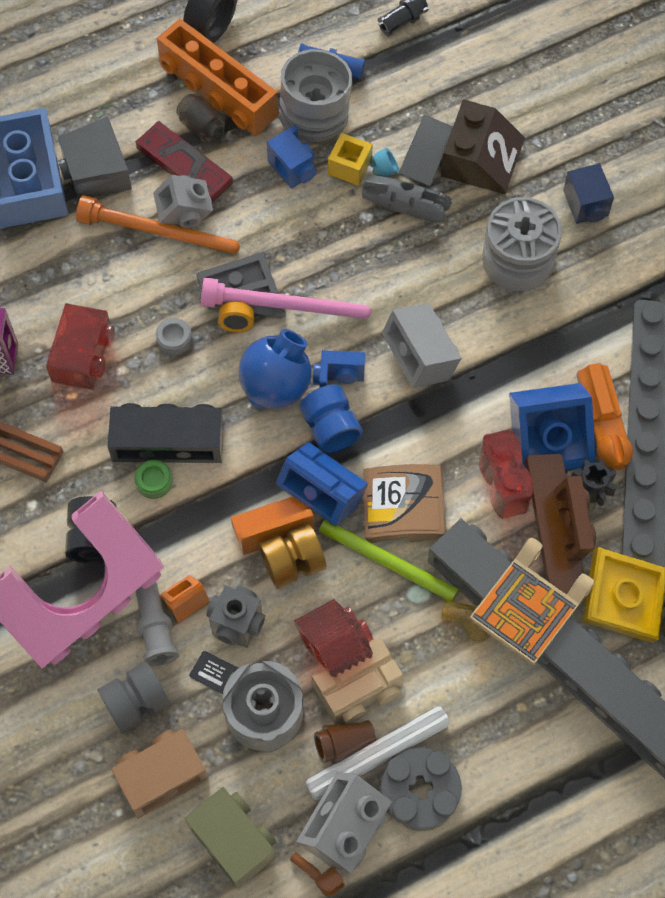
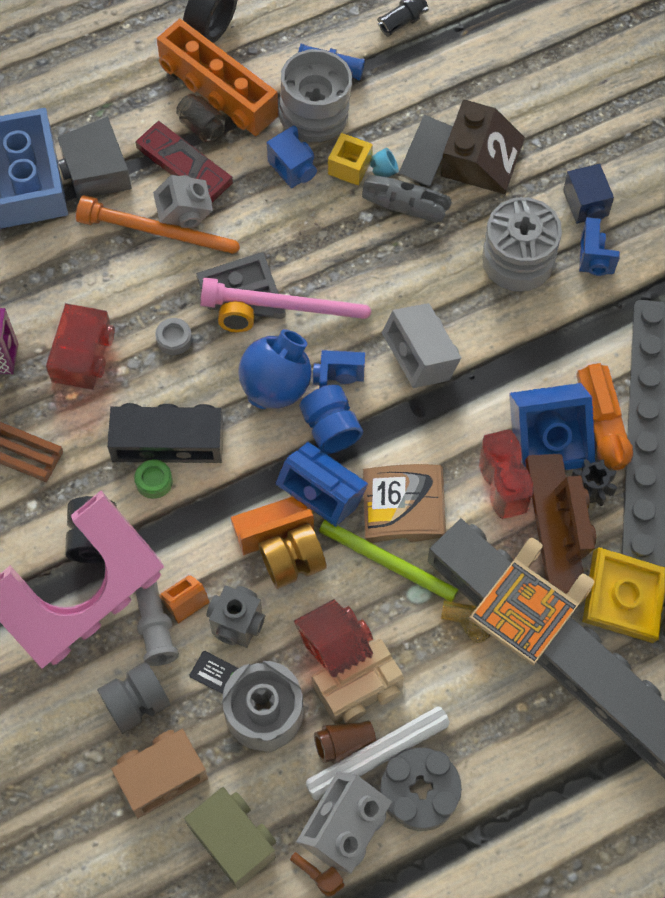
none -> blue bracket [579,217,620,276]

